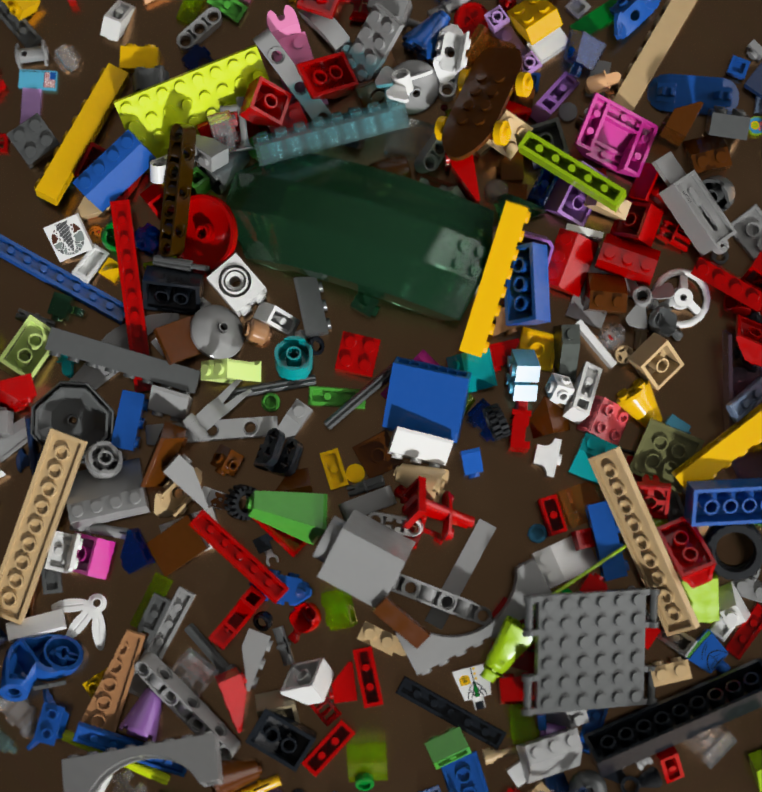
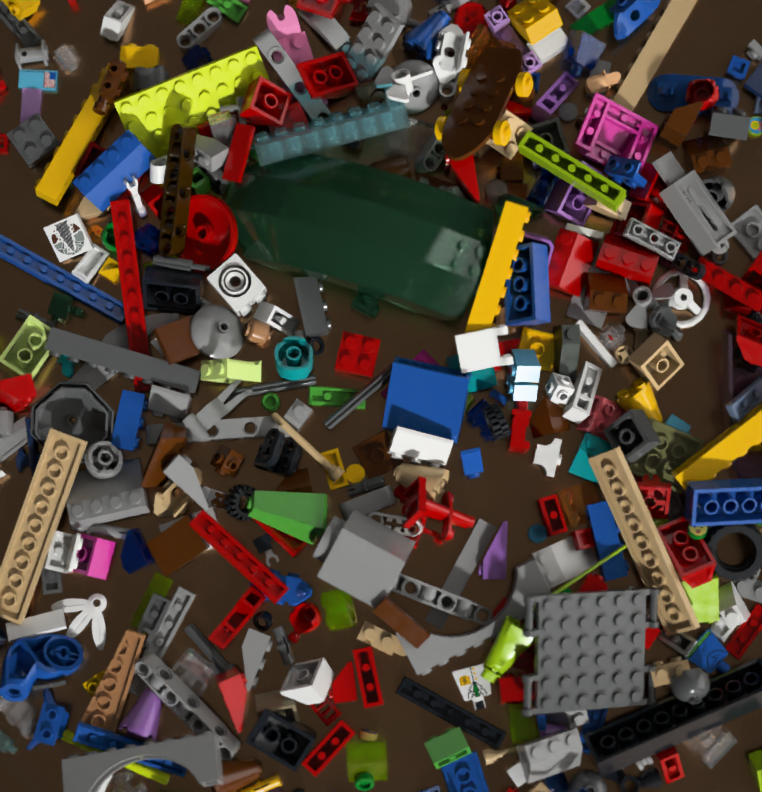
none -> reddish brown brick [92,59,129,116]
none -> white piece [124,176,147,218]
none -> red tile [222,123,256,183]
none -> tan piece [271,412,345,482]
none -> medium nougat tile [358,729,378,741]
none -> white flag [454,324,514,373]
none -> medium lavender slope [478,521,508,580]
none -> blue tile [488,389,508,407]
none -> blue bracket [603,155,647,188]
none -> dark grey brick [603,409,661,463]
none -> light grey tile [622,217,681,261]
none -> black beam [659,252,706,280]
none -> dark grey cylinder [669,668,710,704]
none -> red hair [685,78,719,110]
none -> tile [687,524,708,540]

